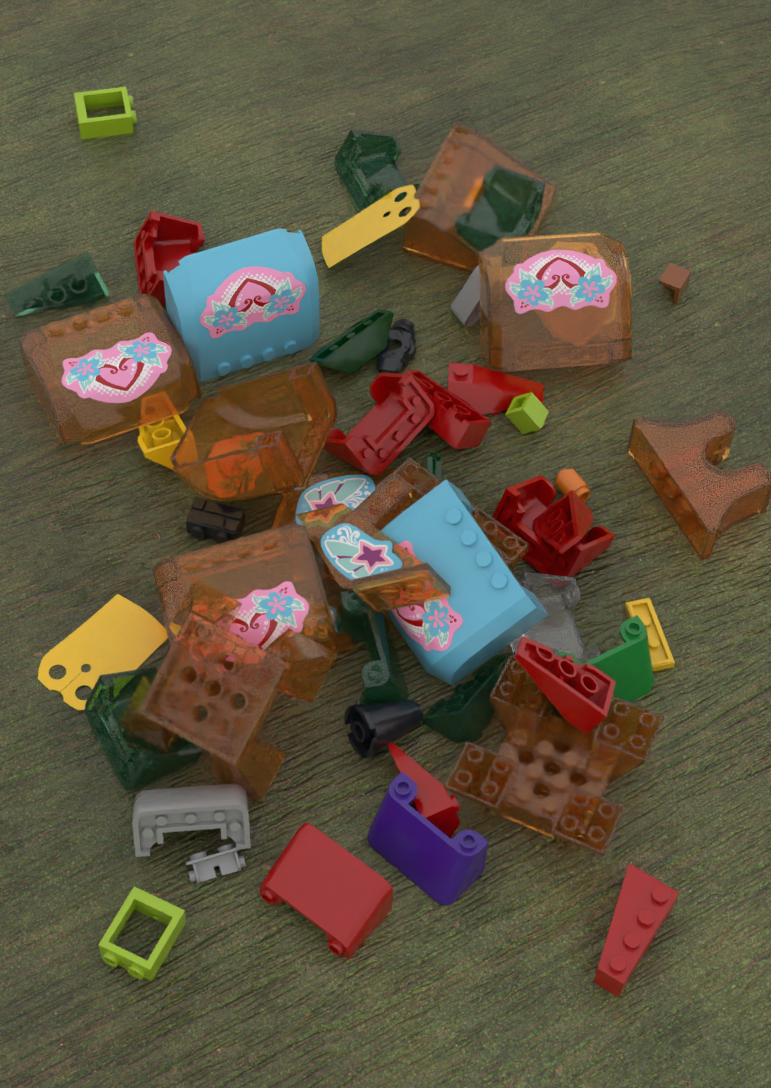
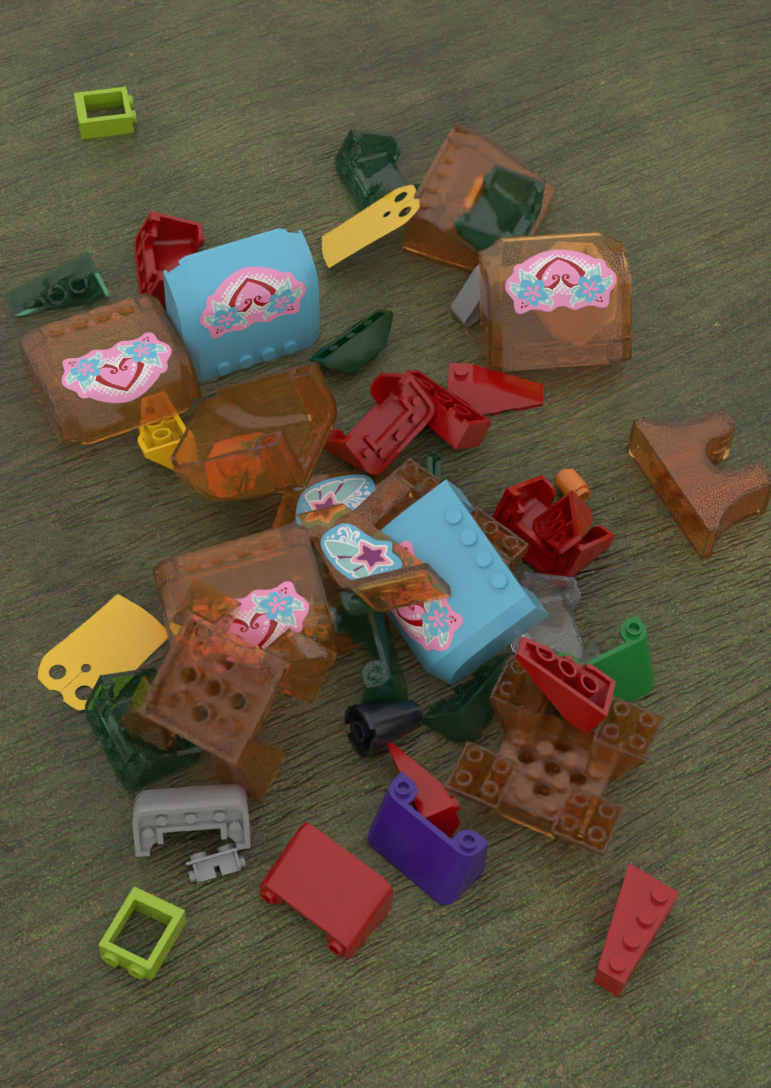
black brick [186,497,245,545] -> none
black piece [376,319,416,374] -> none
lime brick [505,392,549,434] -> none
yellow tile [624,598,675,672] -> none
dark orange panel [659,263,691,304] -> none

